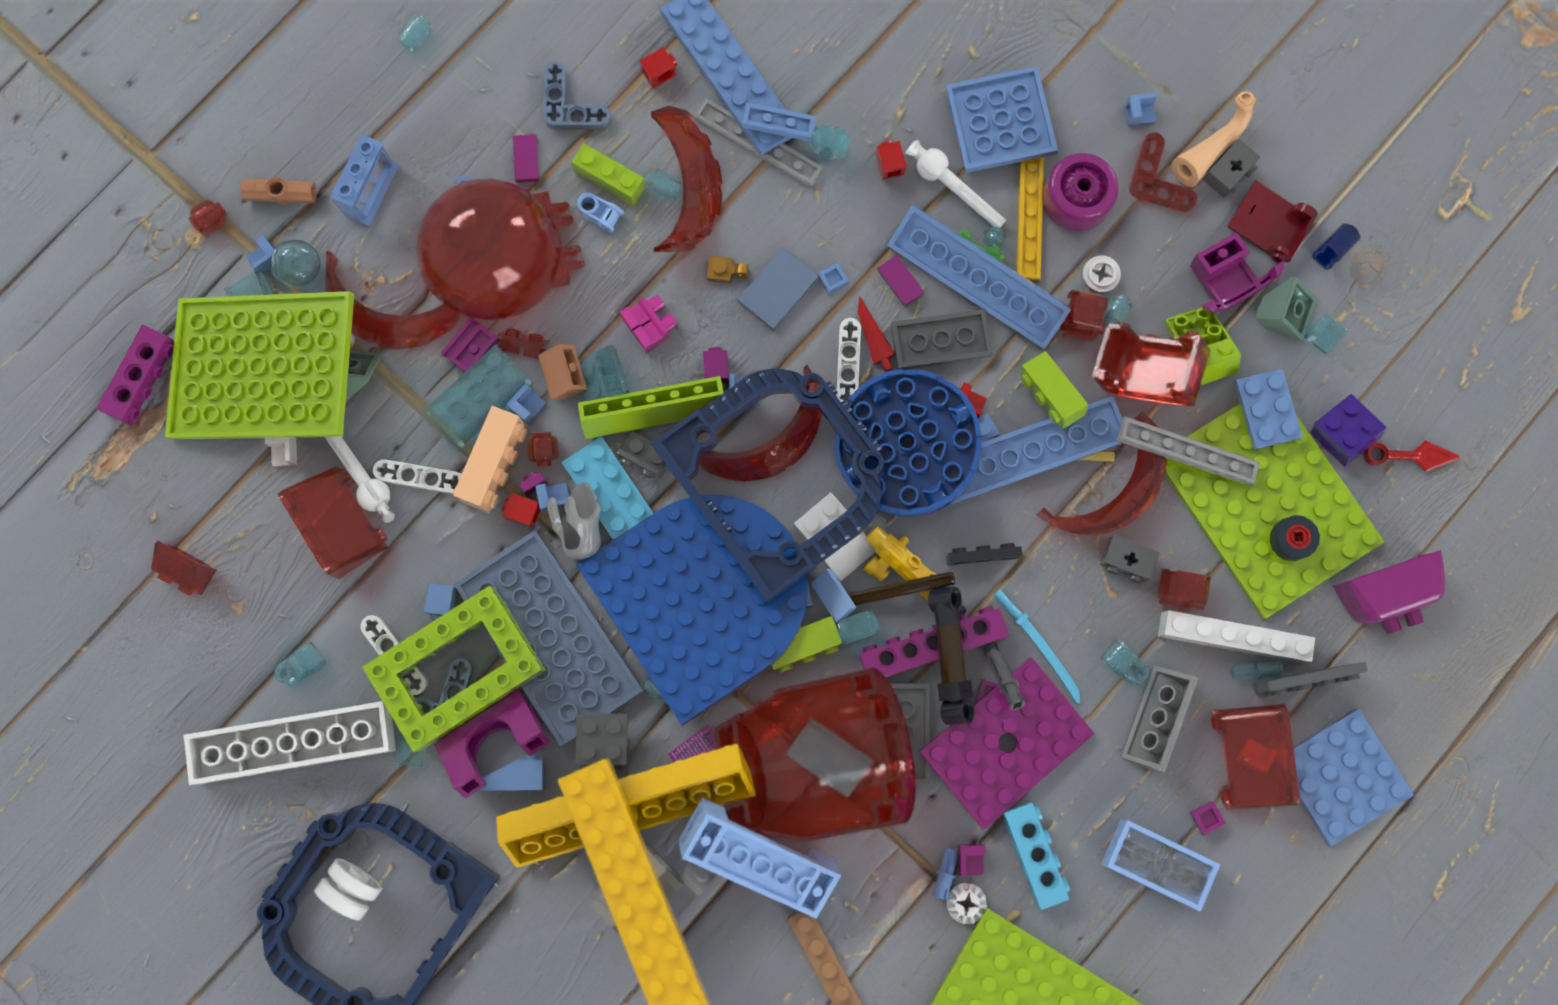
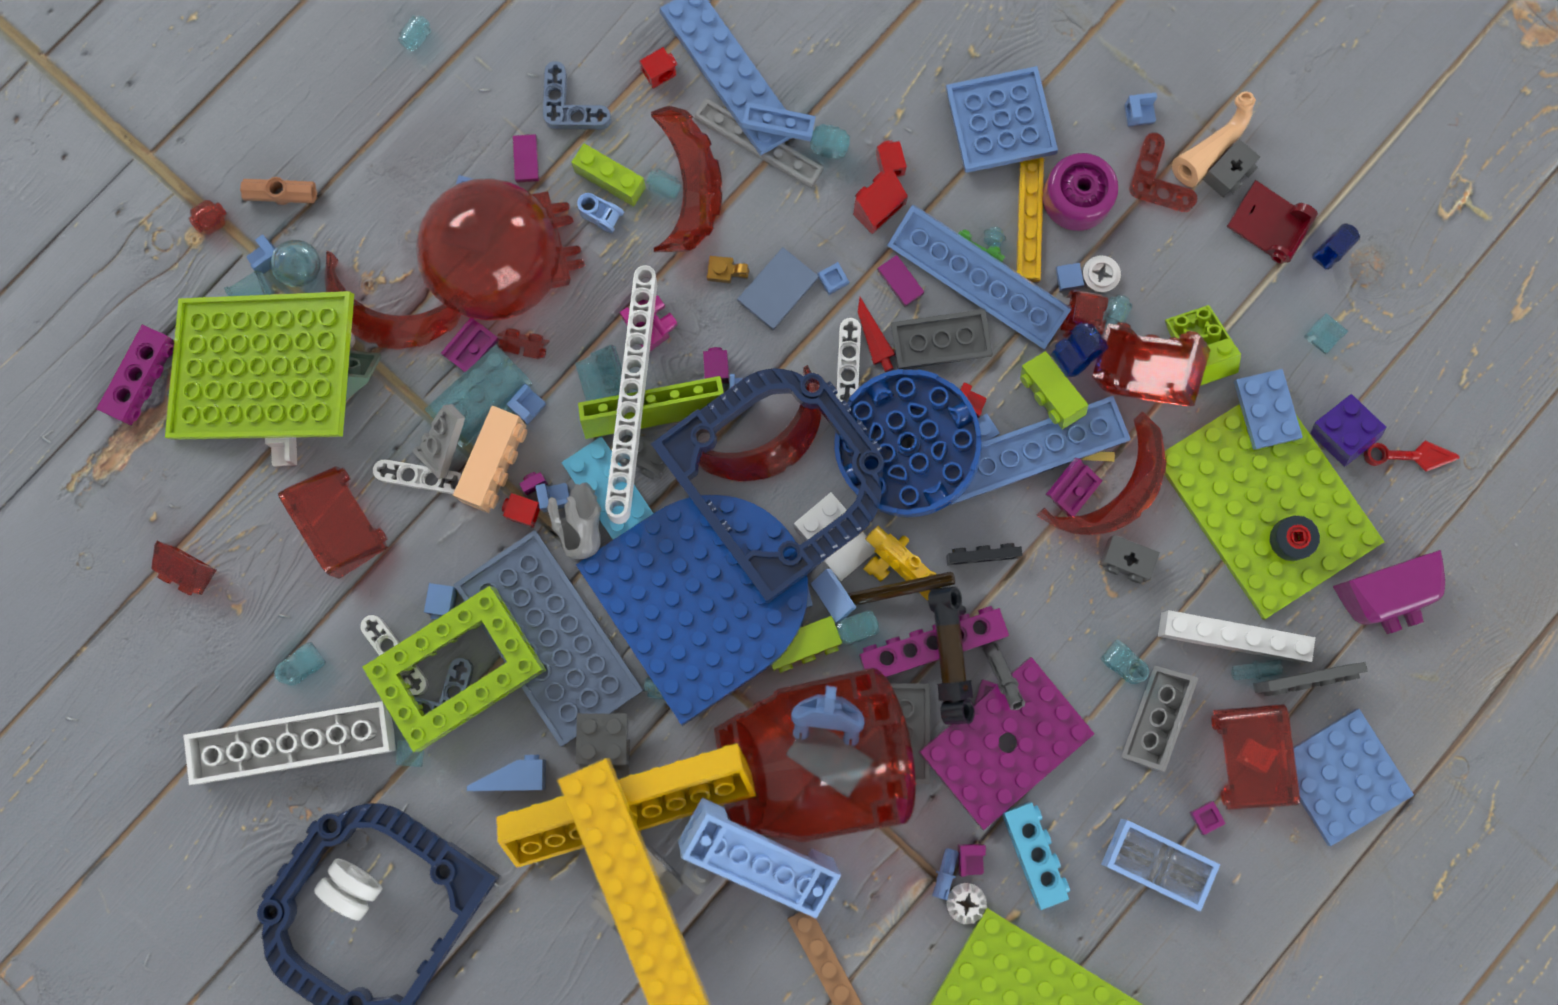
white piece [324,437,395,523] -> none
medium blue window [330,134,399,226] -> none
magenta arch [434,689,551,799] -> none
clear red head [527,432,559,467] -> none
nougat brick [538,344,588,400] -> none
magenta tile [668,724,722,762] -> none
white piece [905,140,1006,230] -> none
medium azure sword [993,589,1080,704] -> none
light grey tile [1116,416,1260,486] -> none
clear red brick [1157,569,1211,610] -> none
magenta piece [1190,233,1285,312] -> none
sand green slope [1256,276,1317,341] -> none
none -> light grey wing [412,404,465,479]
none -> white beam [605,265,657,524]
none -> medium blue connector [791,686,865,746]
none -> red slope [853,168,908,234]
none -> magenta plate [1046,458,1102,518]
none -> clear blue brick [1051,323,1109,377]
none -> medium blue tile [1055,263,1084,291]

